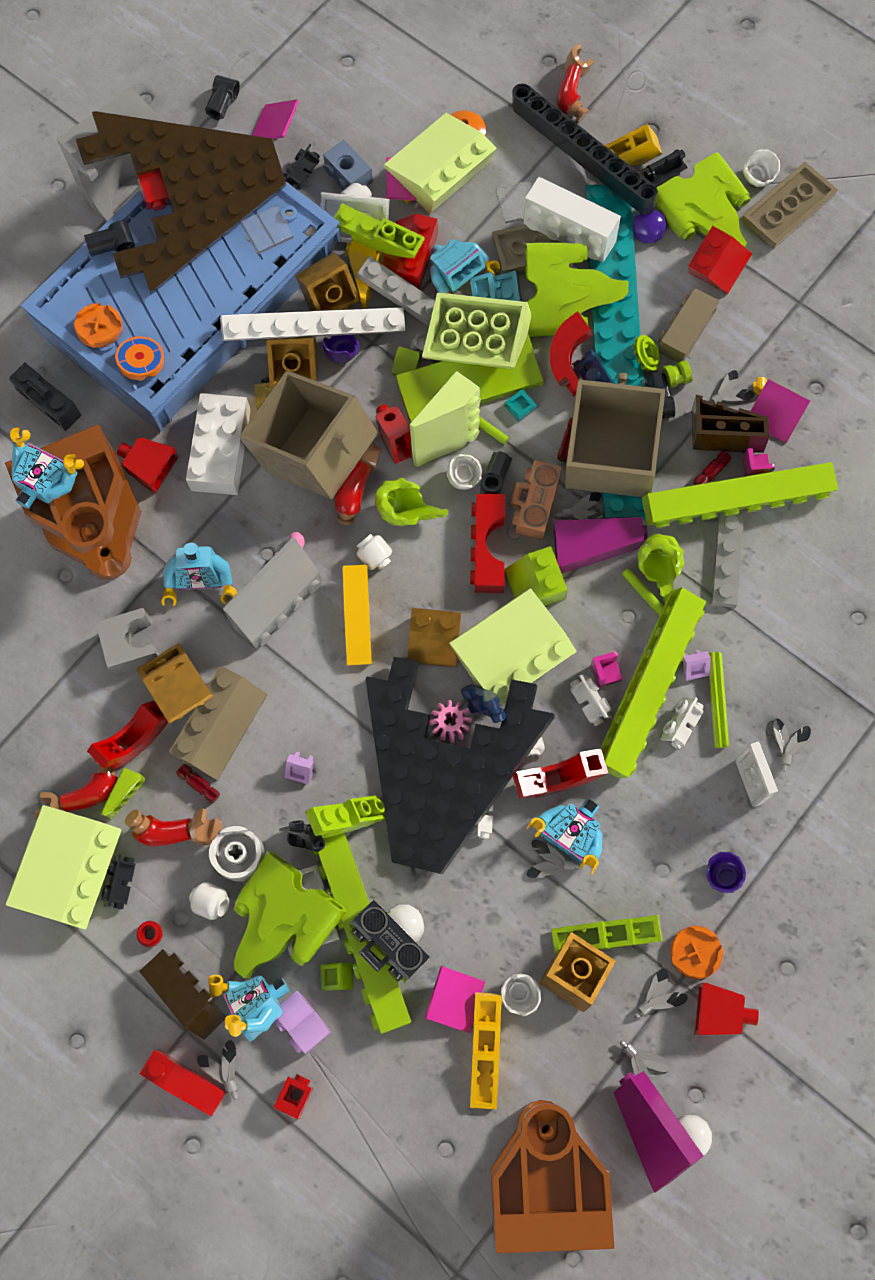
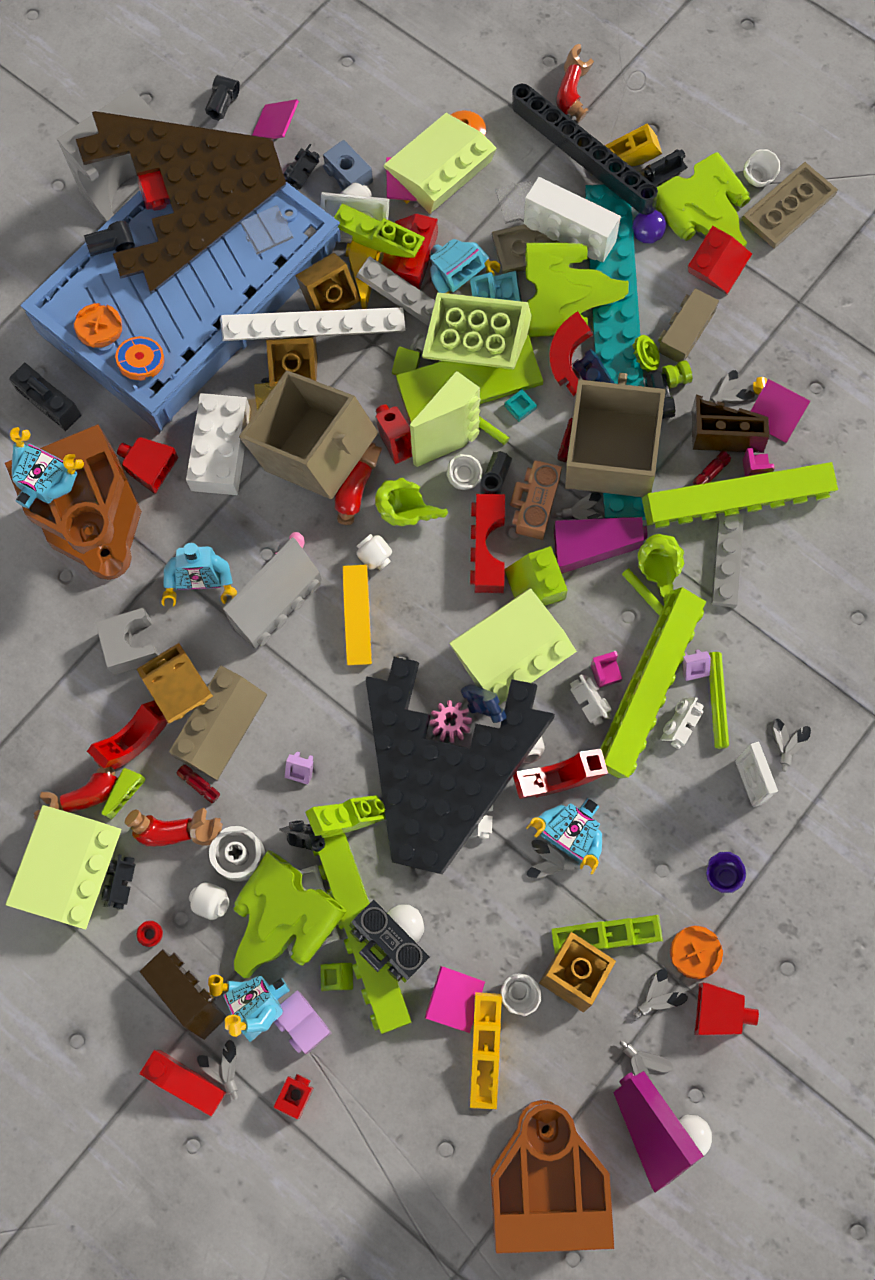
dark purple hair [323,335,359,364] -> none
pearl gold slope [407,608,461,668] -> none

